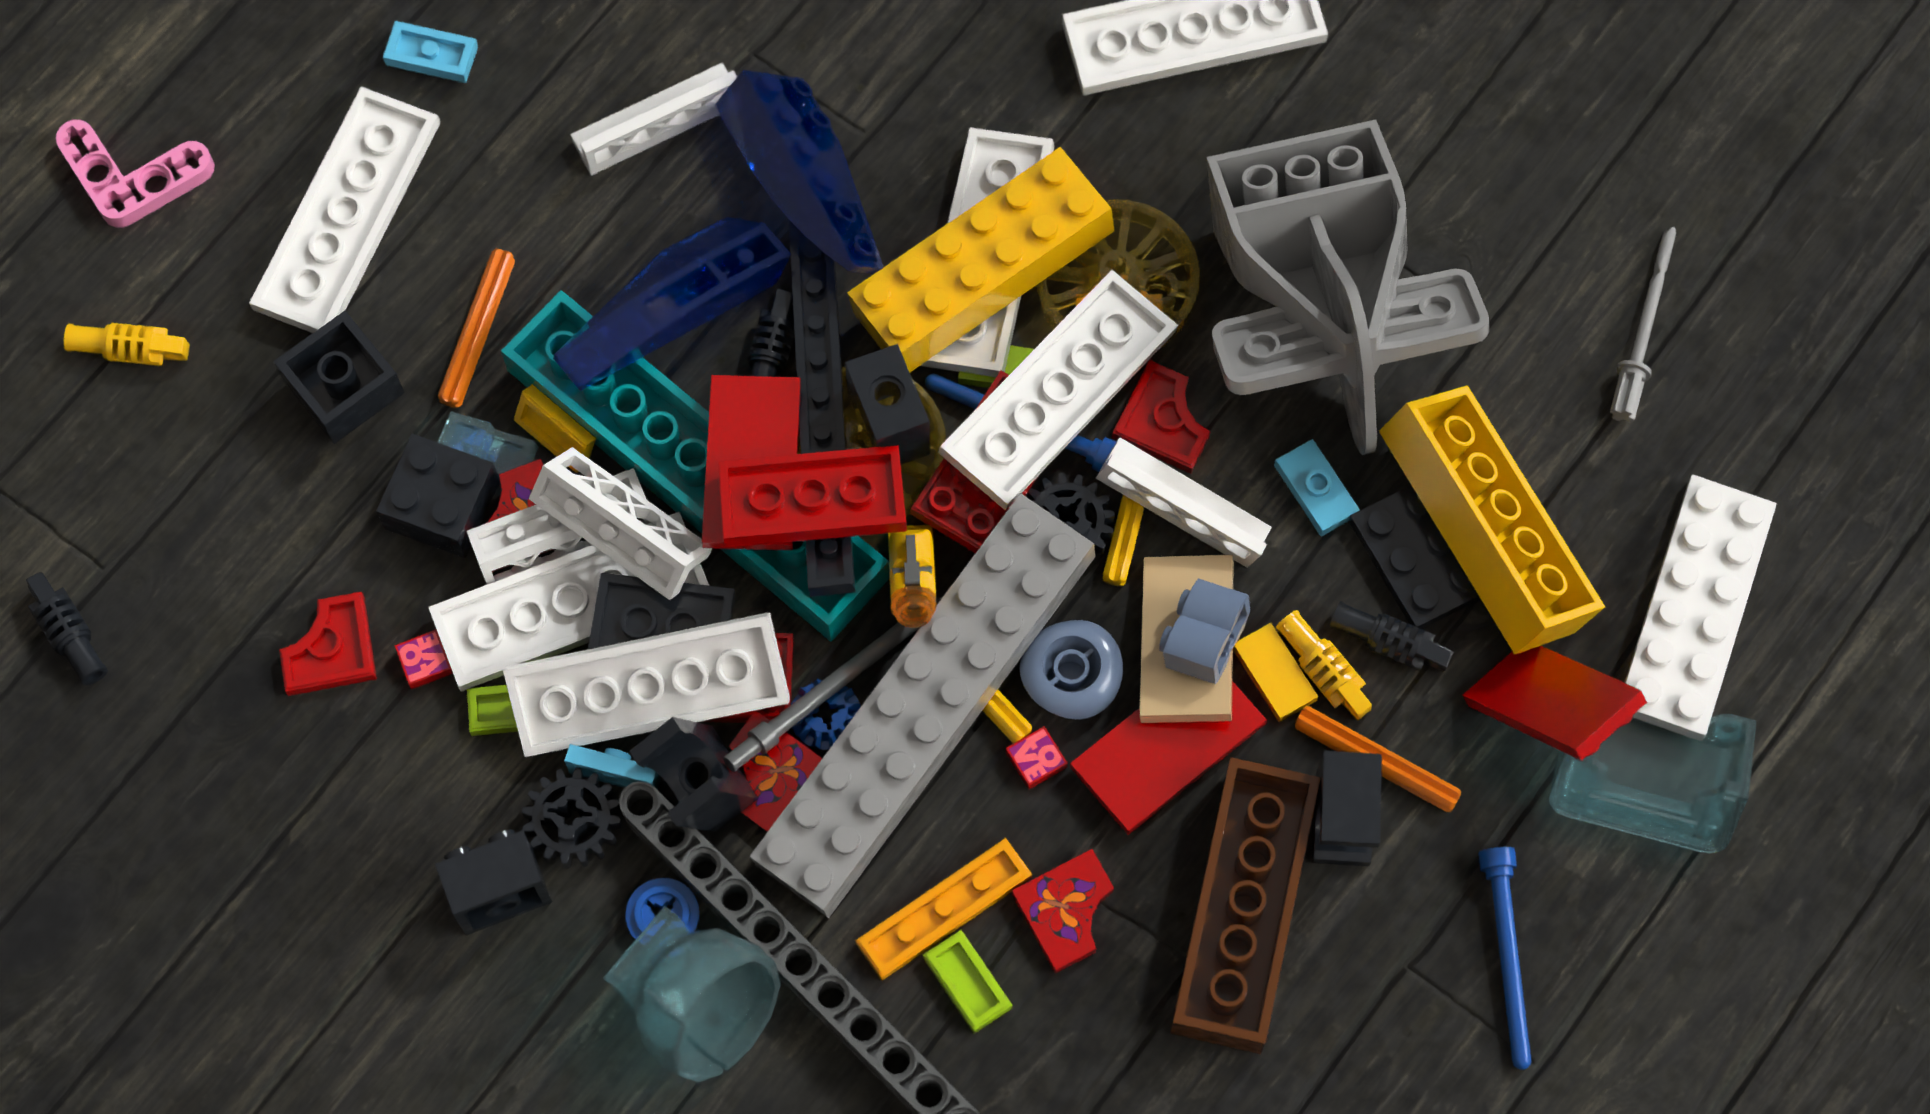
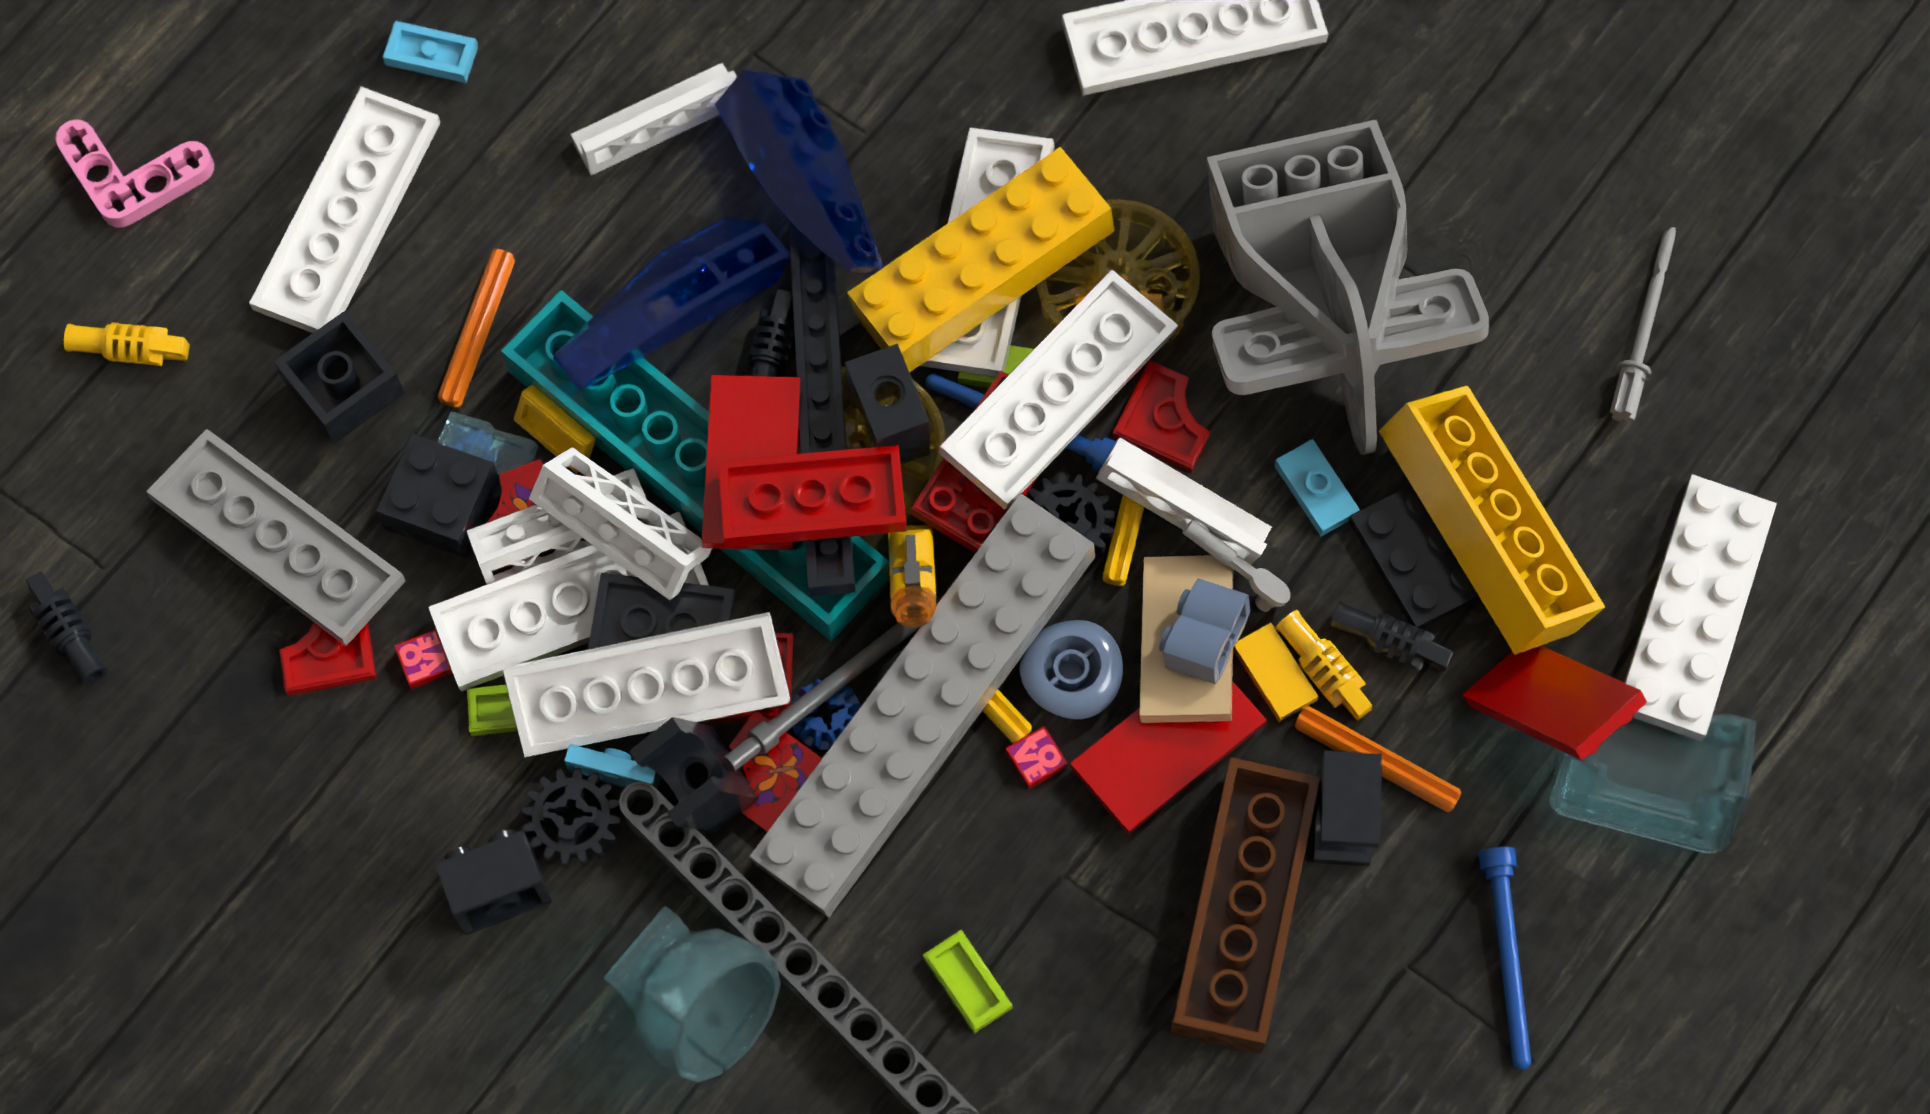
blue gear [626,878,700,952] -> none
light orange tile [855,838,1032,981] -> none
red tile [1012,849,1114,974] -> none
none -> light grey plate [146,429,405,646]
none -> light grey piece [1182,519,1290,612]

